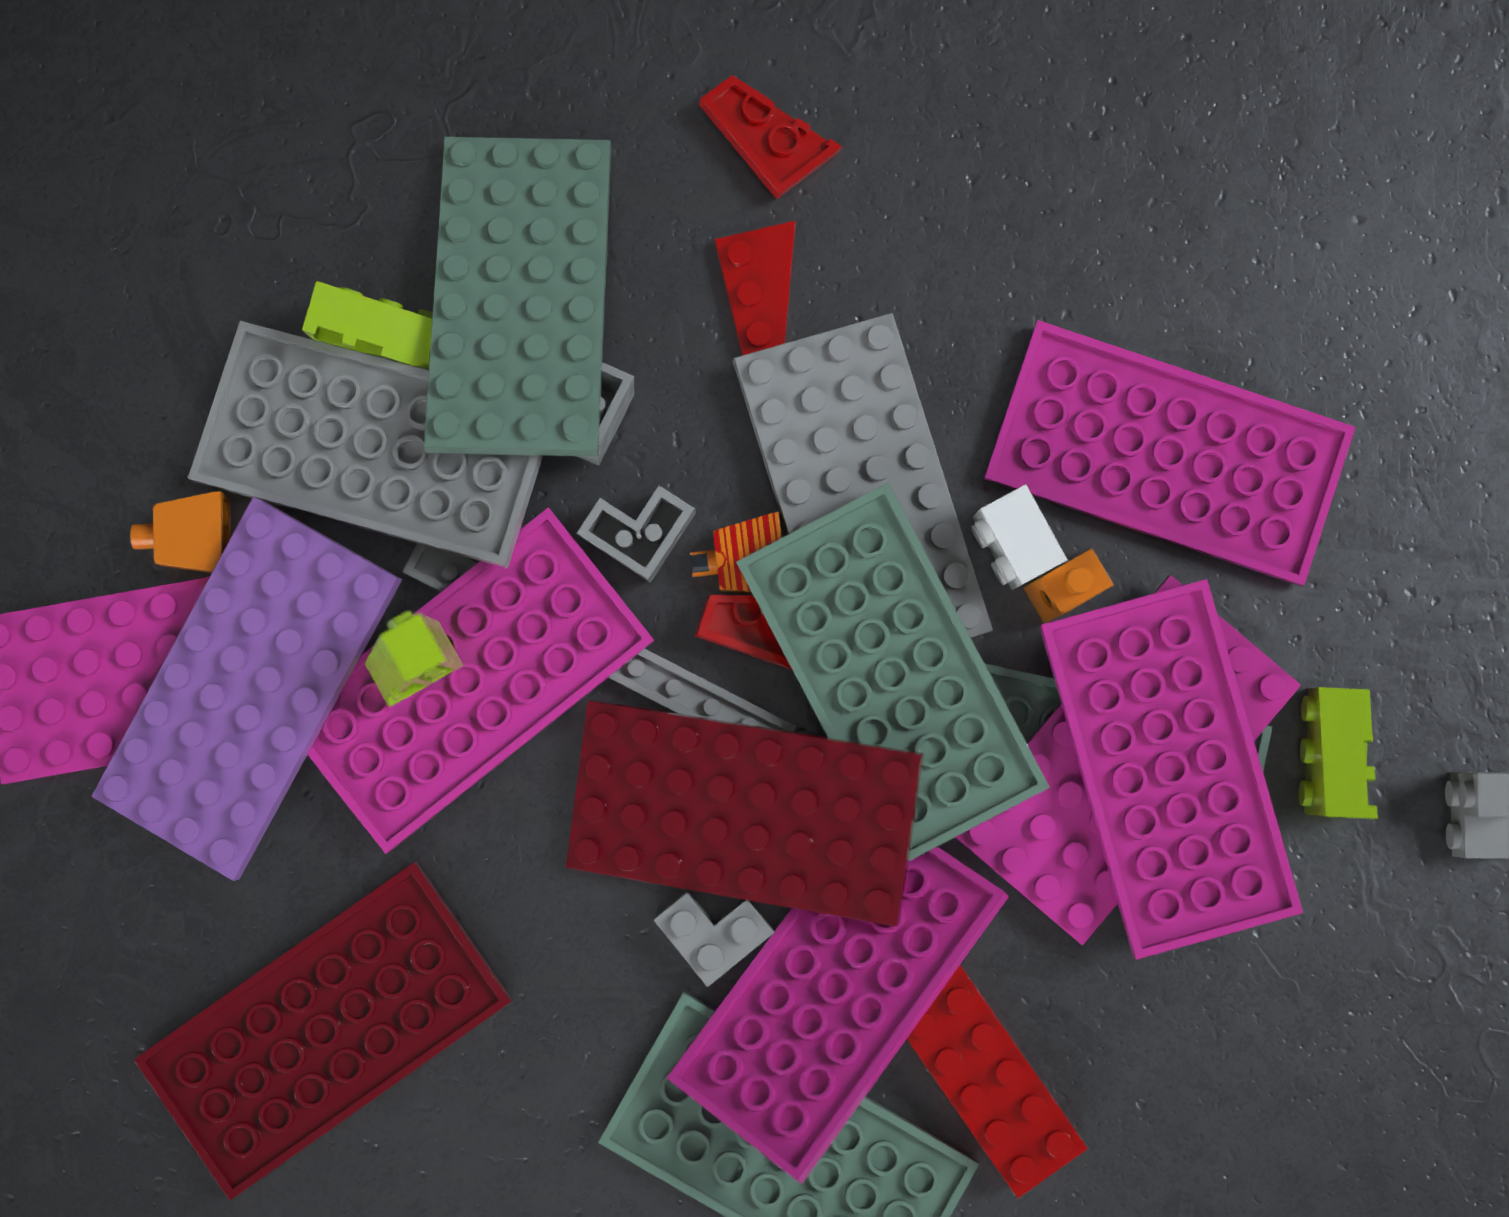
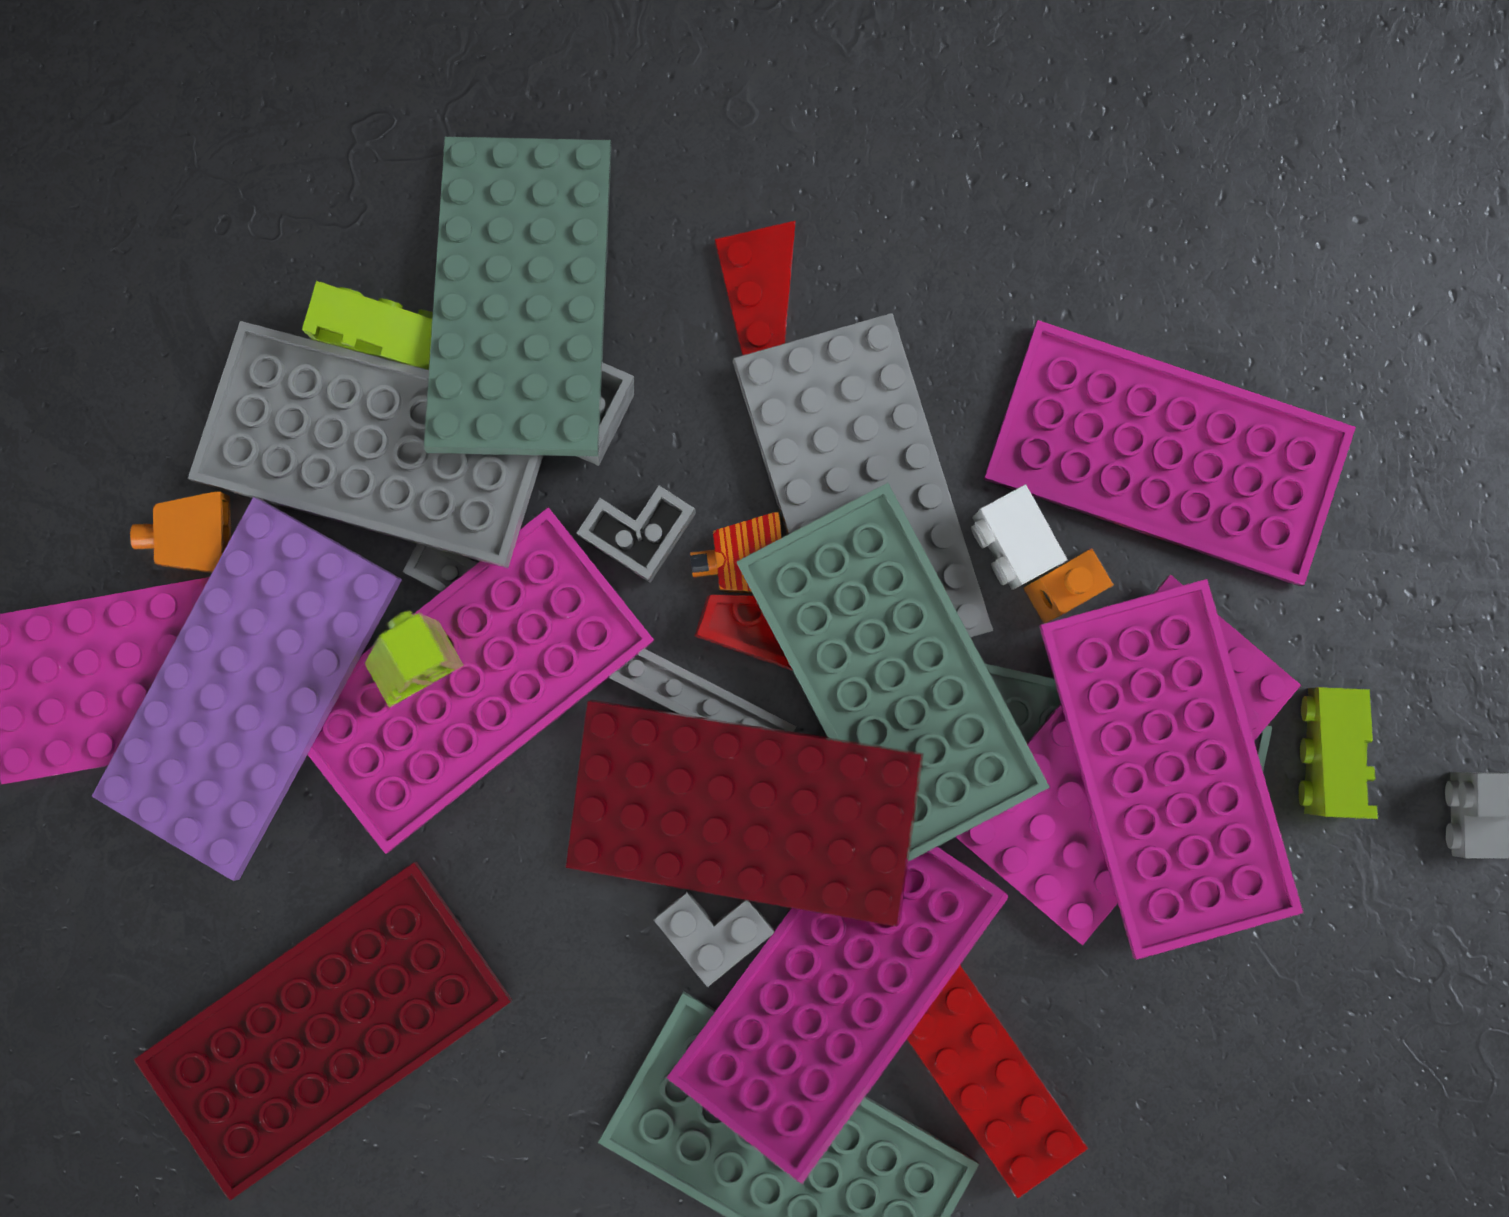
red wing [699,75,843,199] -> none

